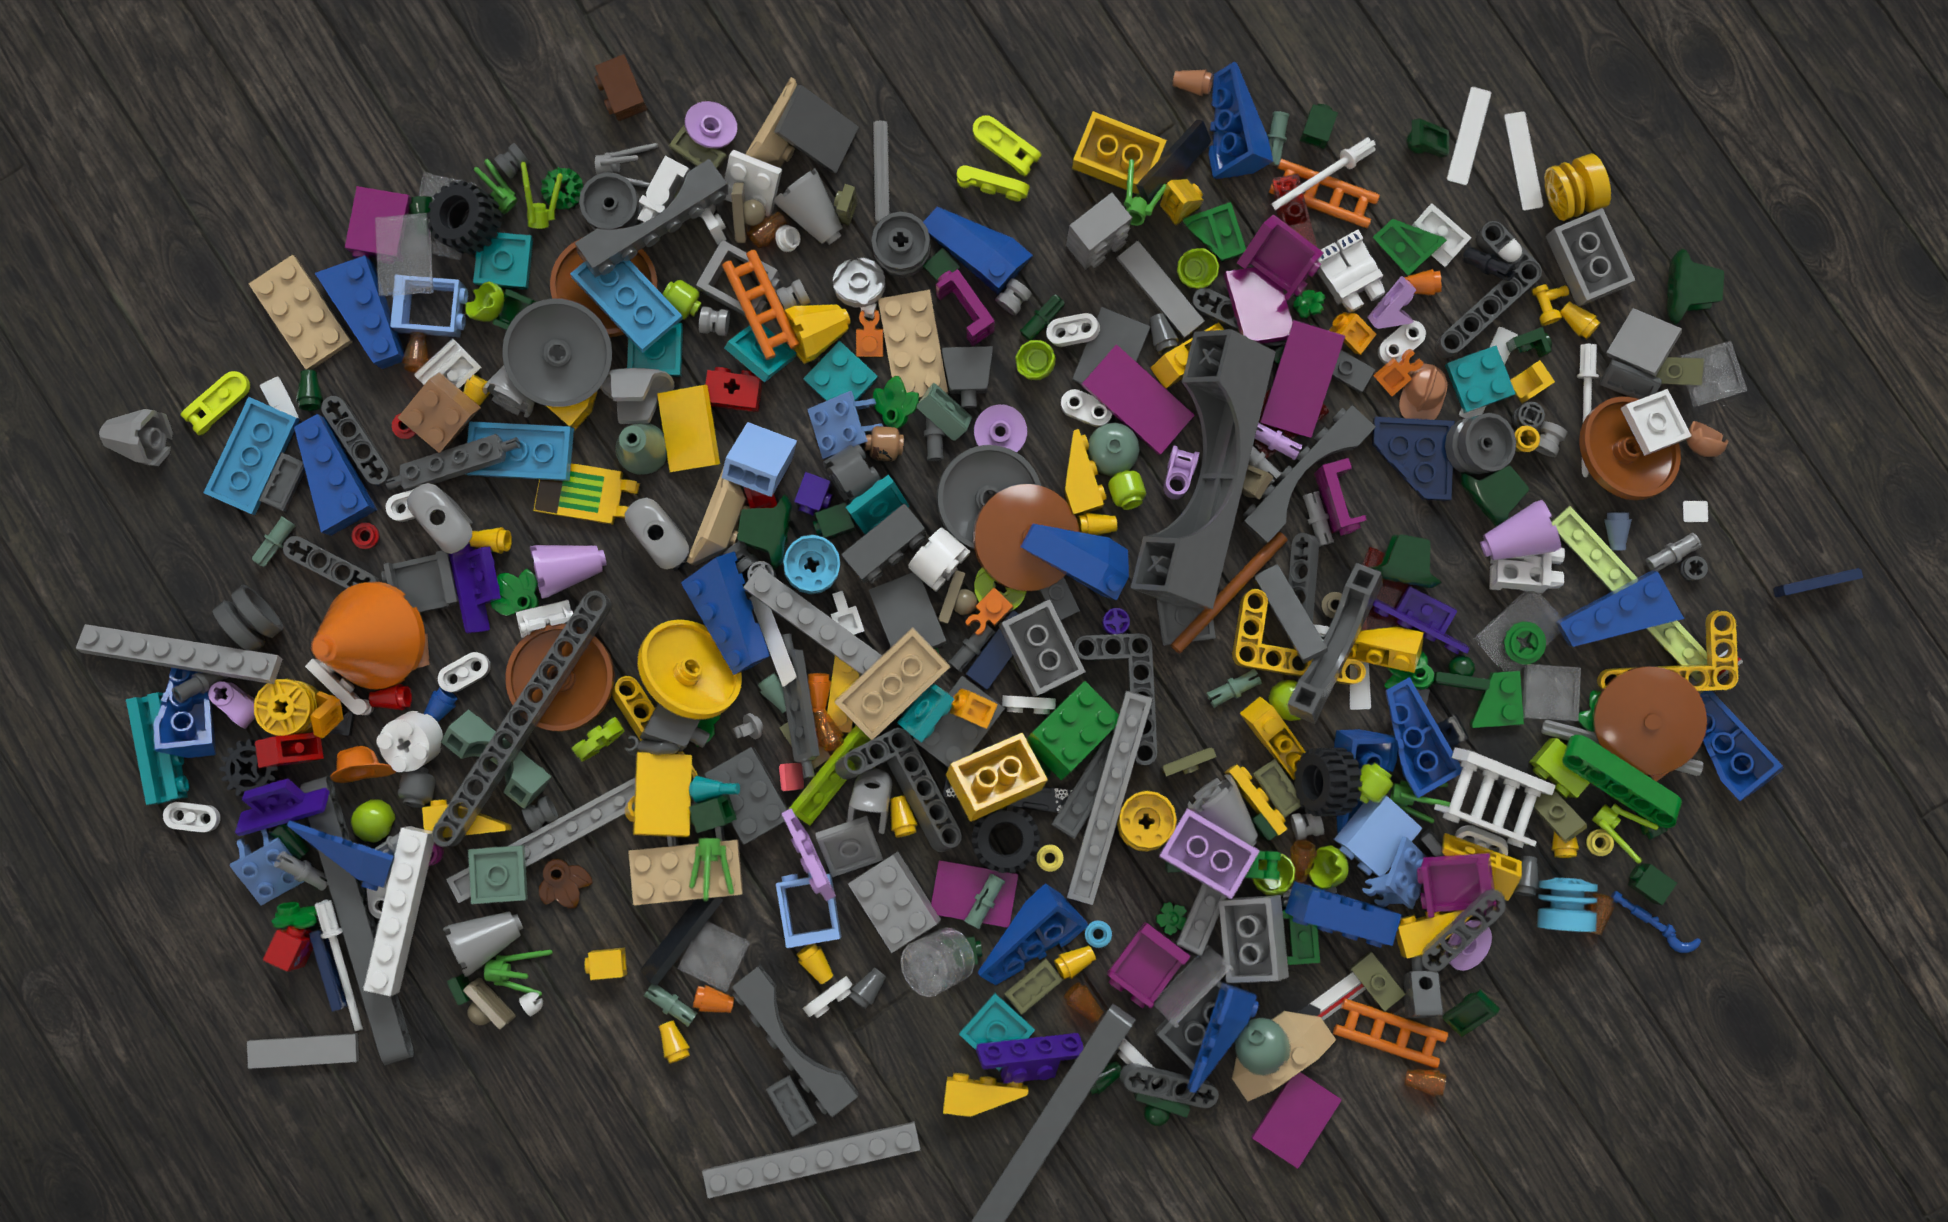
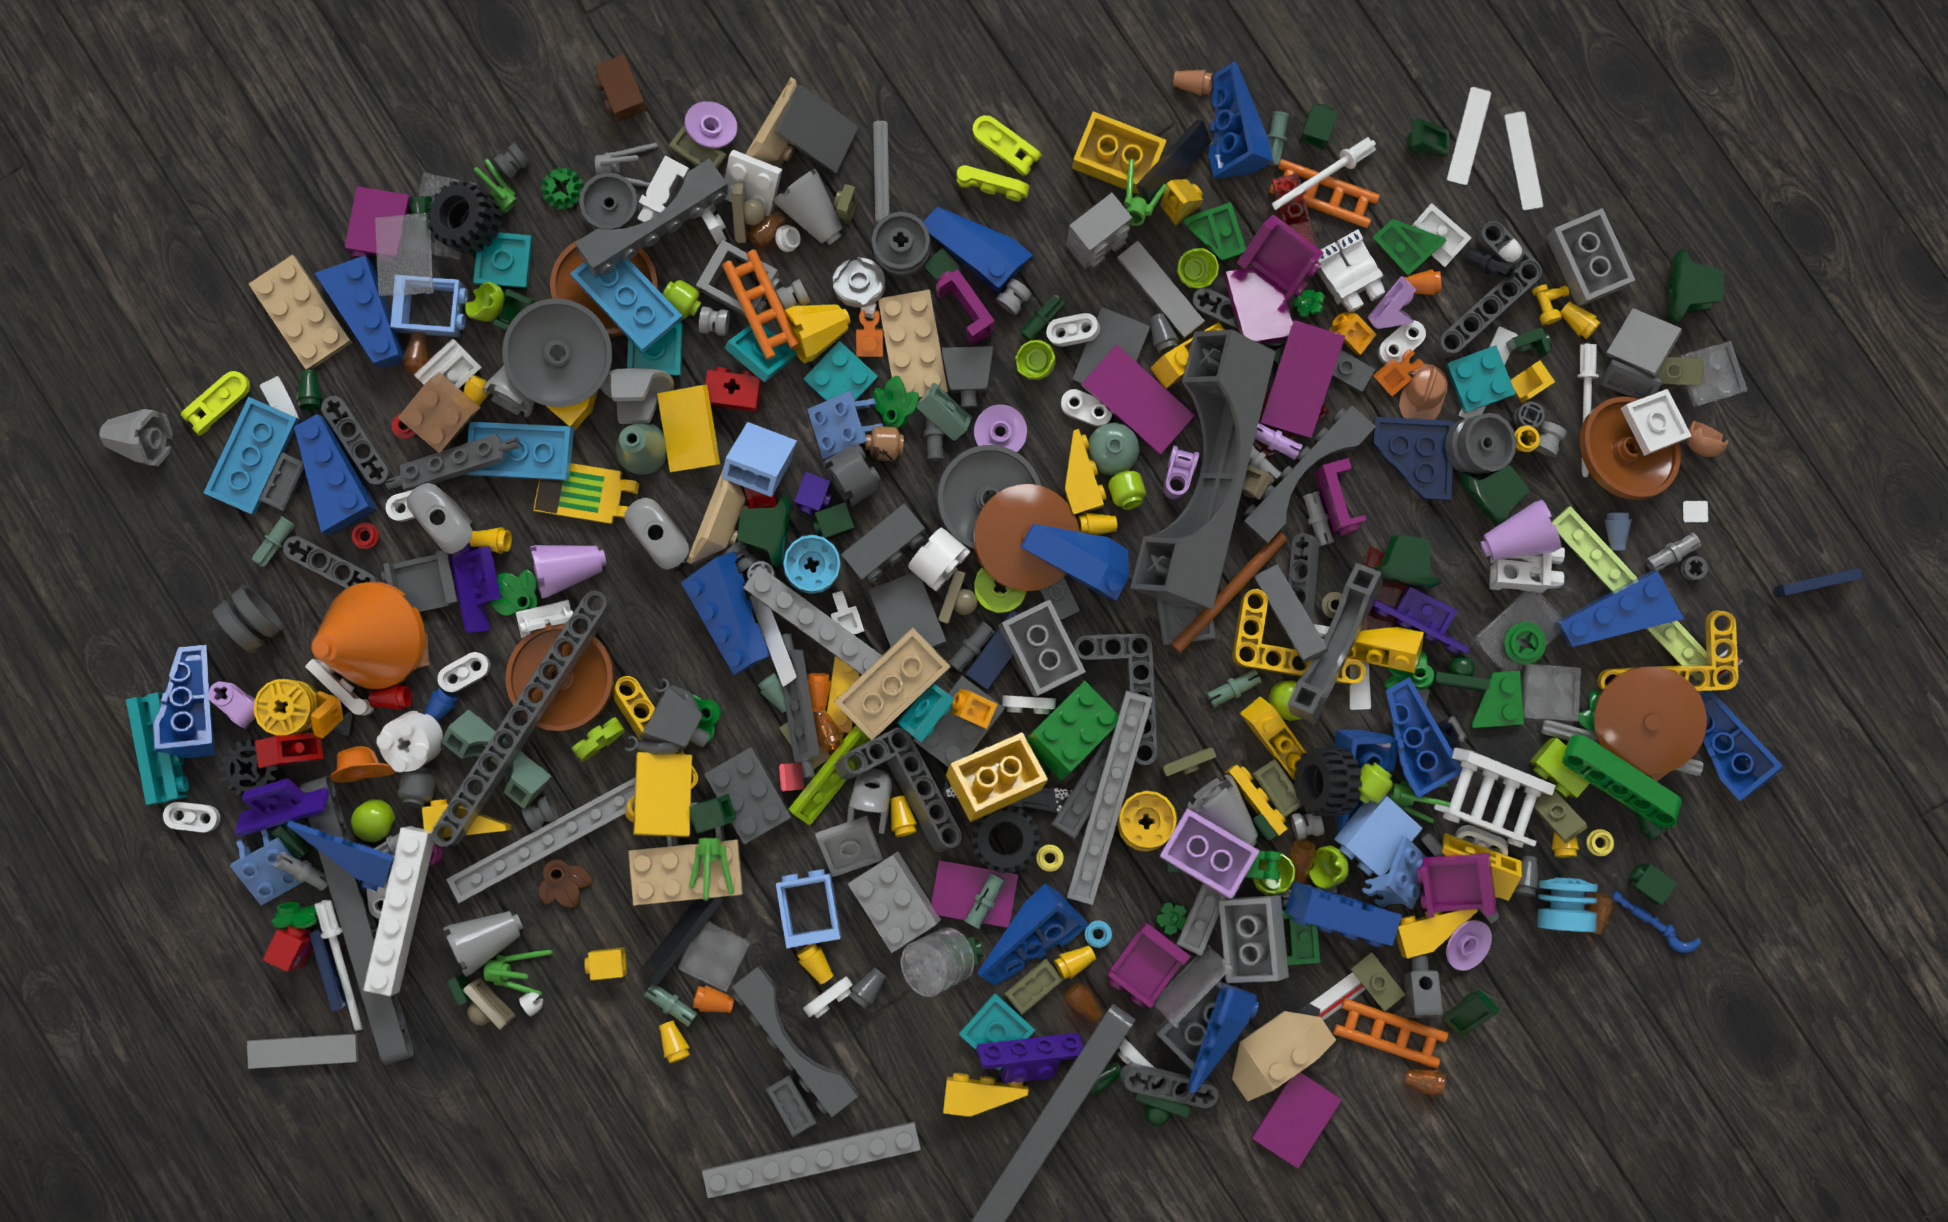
light grey plate [75,624,283,684] -> none
dark grey pin [172,672,228,703] -> none
sand green plate [468,845,528,904] -> none
lime plant [521,162,563,229] -> none
yellow dish [638,620,742,719] -> none
teal cone [689,776,740,803] -> none
light grey plate [733,713,763,739] -> none
lavender wing [782,809,836,901] -> none
teal plate [845,475,910,535] -> none
orange plate [966,587,1014,636] -> none
dark purple wheel [1102,608,1130,635] -> none
sand green cylinder [1234,1018,1291,1076] -> none
dark grey beam [1422,889,1506,971] -> none
yellow wheel [1544,153,1611,221] -> none
lime plant [1592,804,1659,863] -> none

